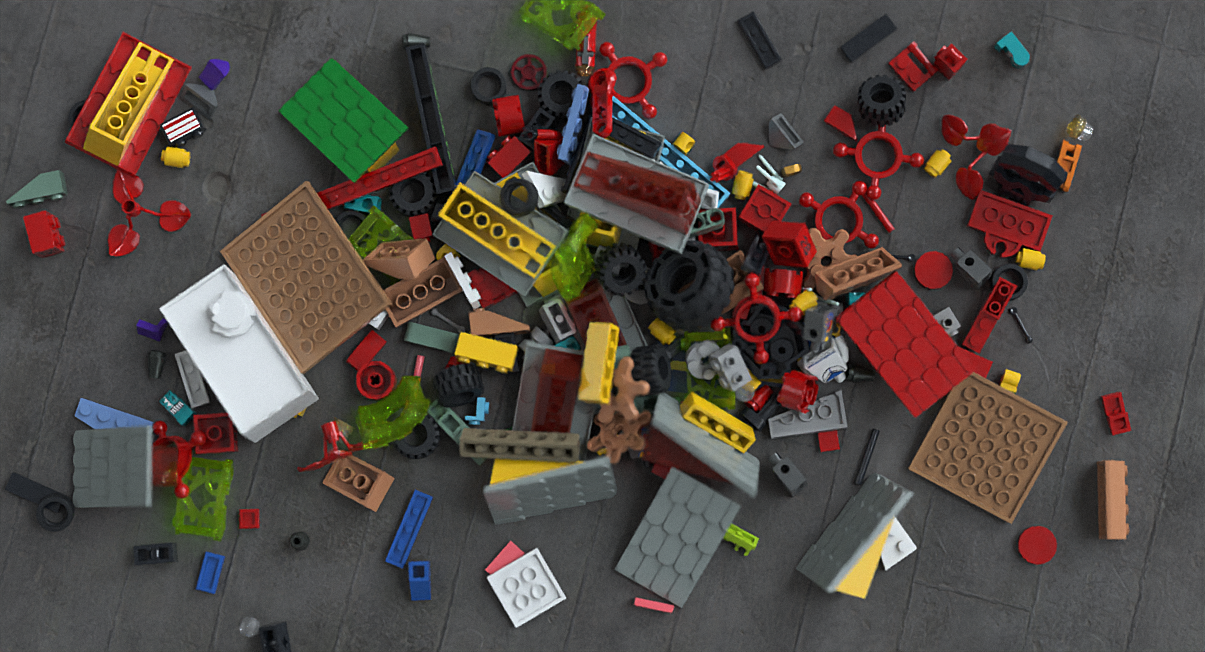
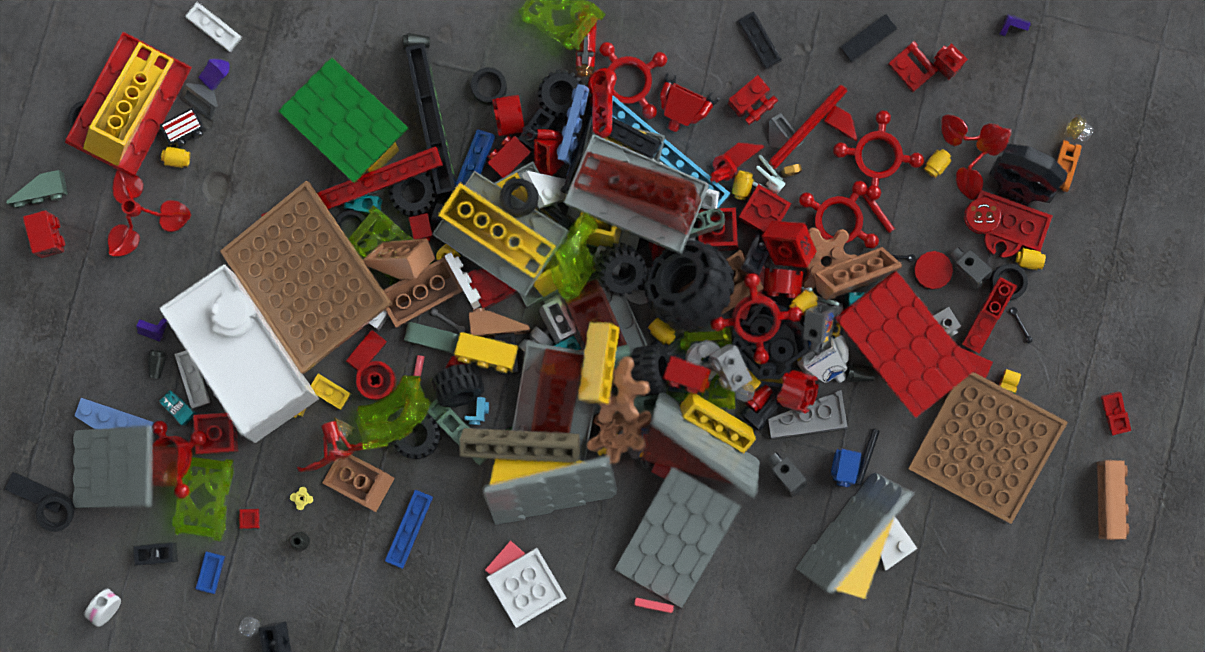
blue slope [409,561,431,601] -> none
dark red wheel [511,54,547,90] -> none
yellow leg [672,132,695,157] -> none
lime plate [723,523,759,556] -> none
red tile [817,430,840,452] -> none
black tyre [858,75,906,127] -> none
teal leg [994,31,1030,69] -> none
red tile [1018,526,1057,565] -> none
none -> white head [85,589,121,627]
none -> white tile [185,2,242,52]
none -> light yellow plate [290,487,313,510]
none -> yellow plate [310,374,351,410]
none -> red torso [660,73,719,132]
none -> red brick [664,356,711,394]
none -> red brick [728,75,778,125]
none -> red axle [768,85,847,169]
none -> blue brick [831,449,861,487]
none -> red head [964,197,1002,234]
none -> dark purple tile [1000,14,1031,36]

